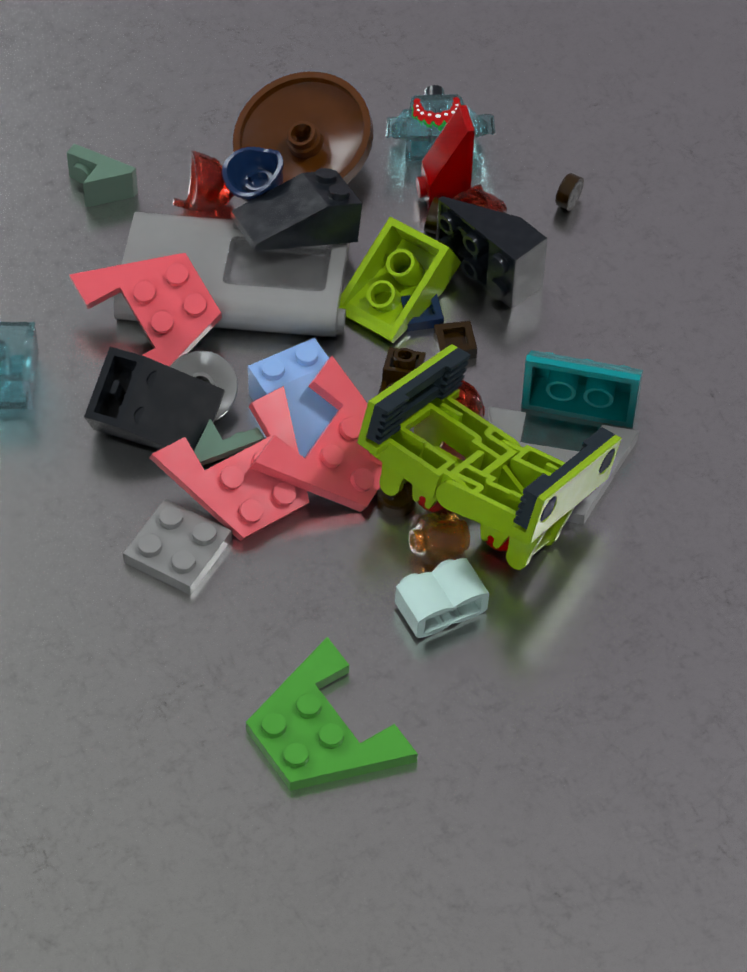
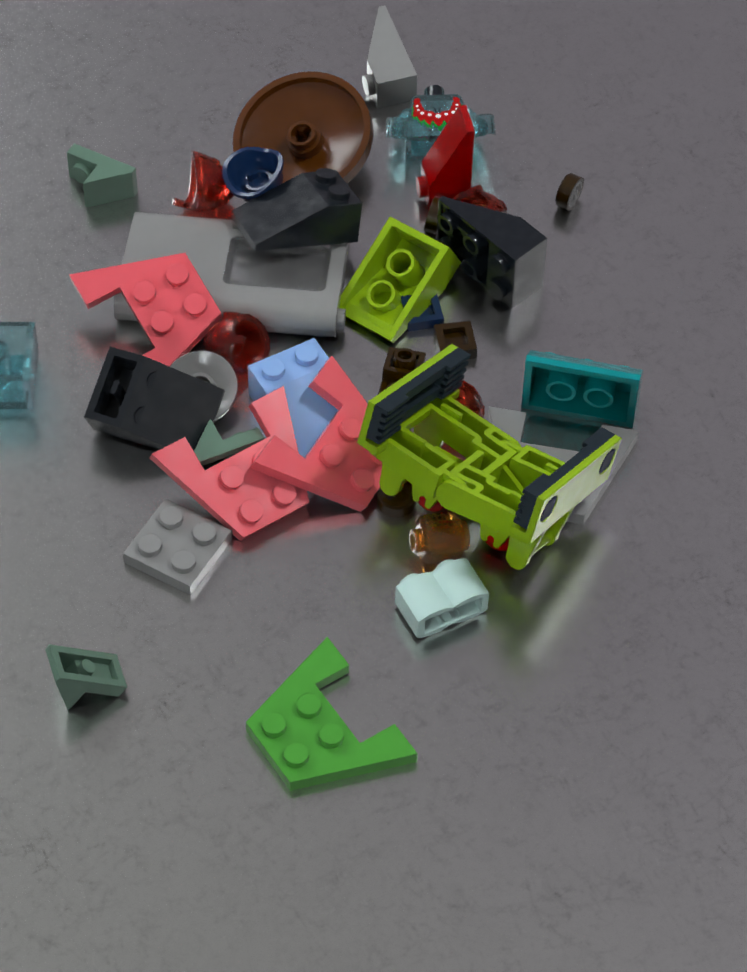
none -> sand green slope [45,644,127,710]
none -> clear red helmet [203,312,270,374]
none -> light grey slope [362,5,417,108]

